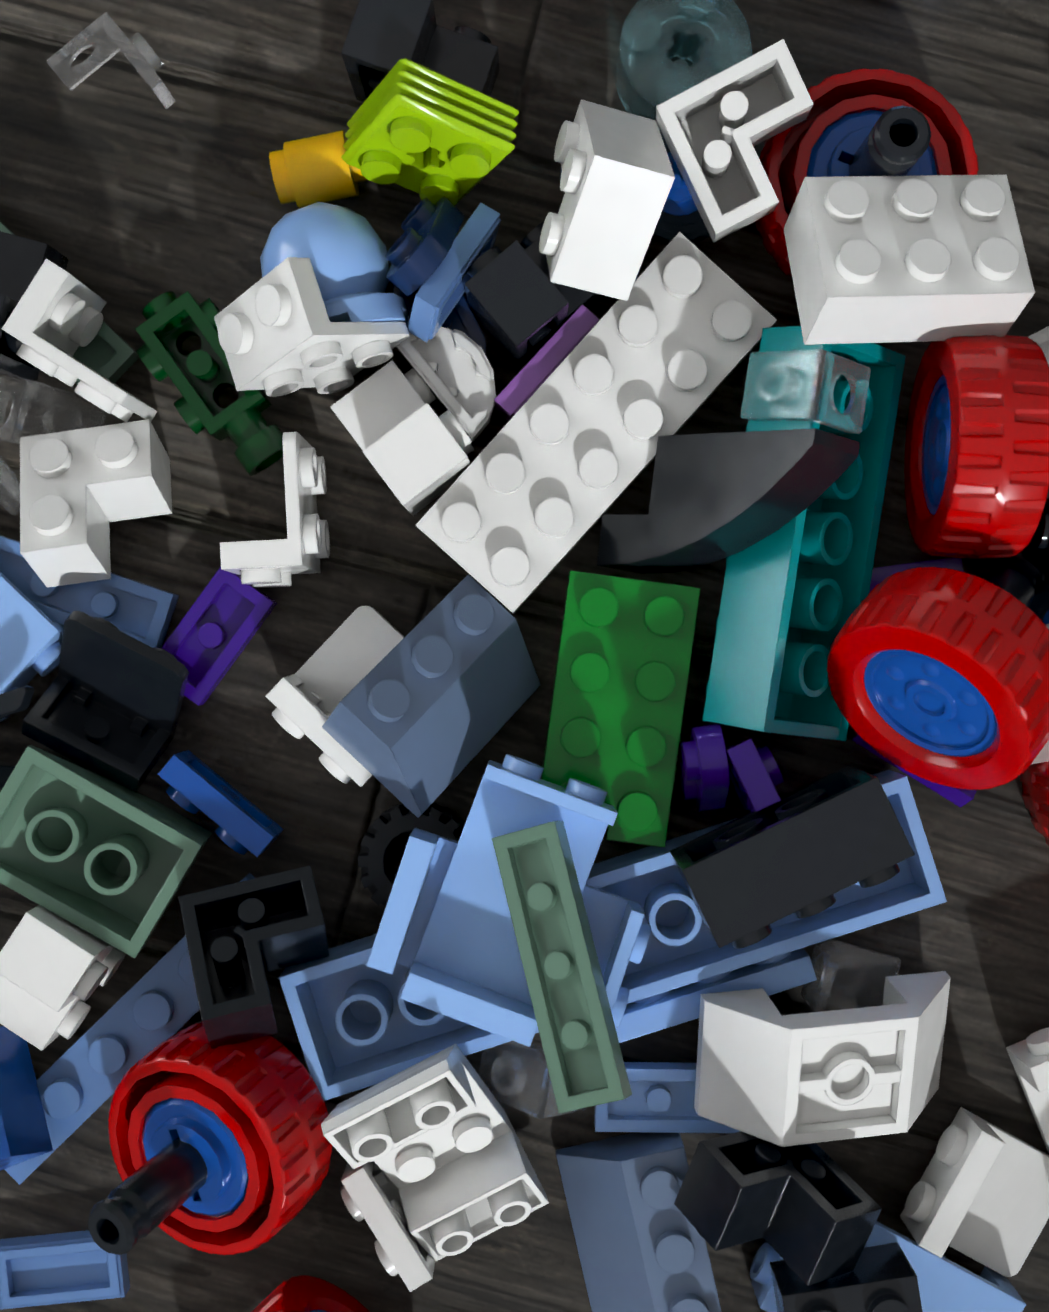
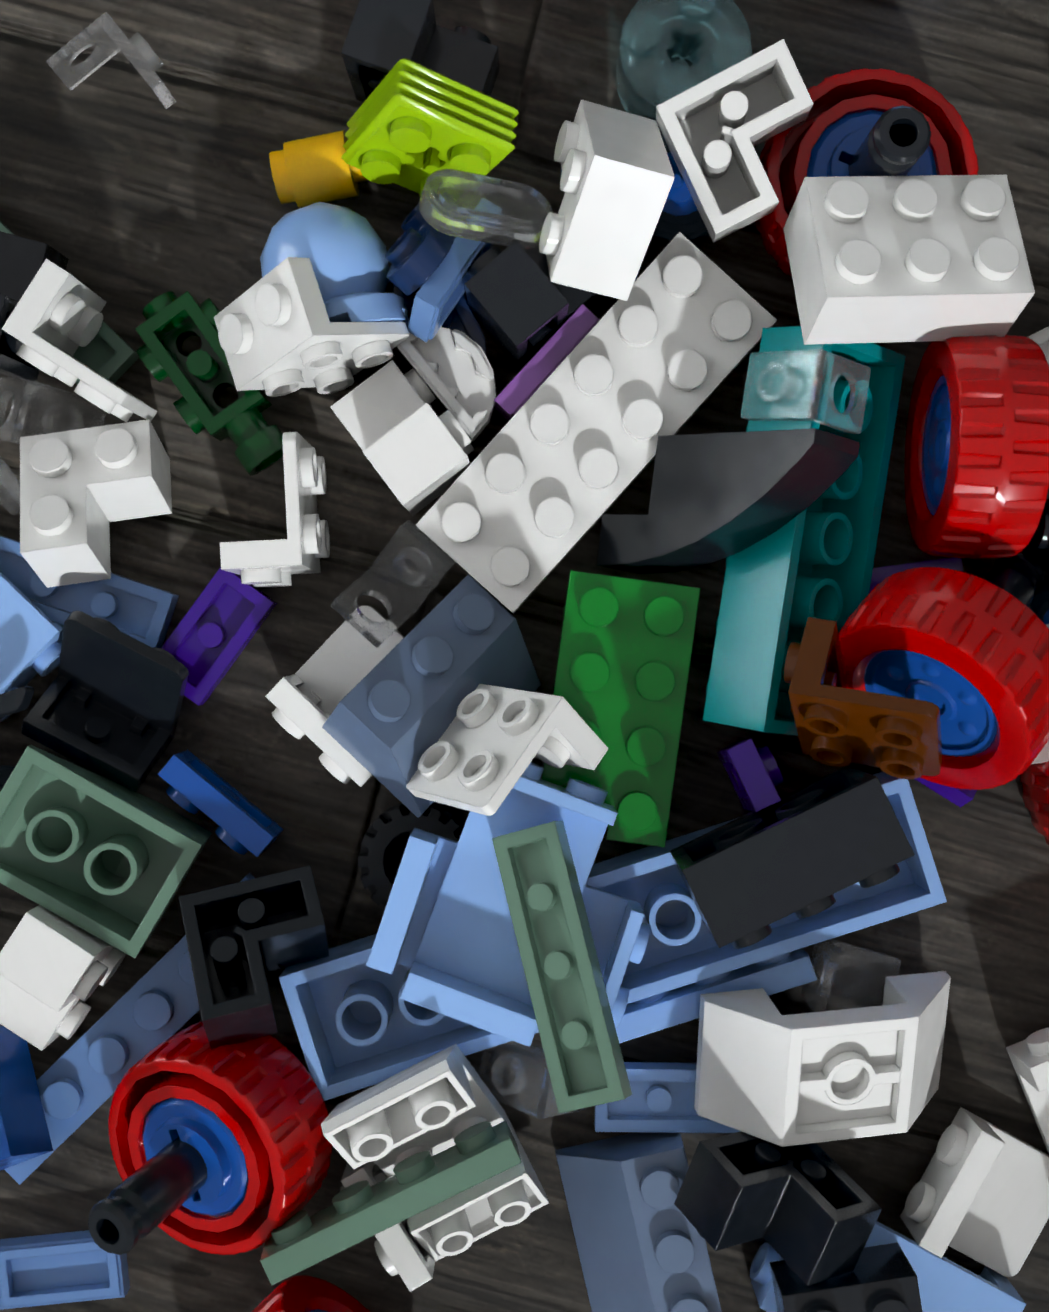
dark purple plate [678,724,729,811] -> none
none -> sand green plate [260,1120,522,1286]
none -> clear bracket [331,520,455,648]
none -> white bracket [406,684,609,816]
none -> clear tile [419,169,553,249]
none -> reddish brown bracket [784,617,942,779]

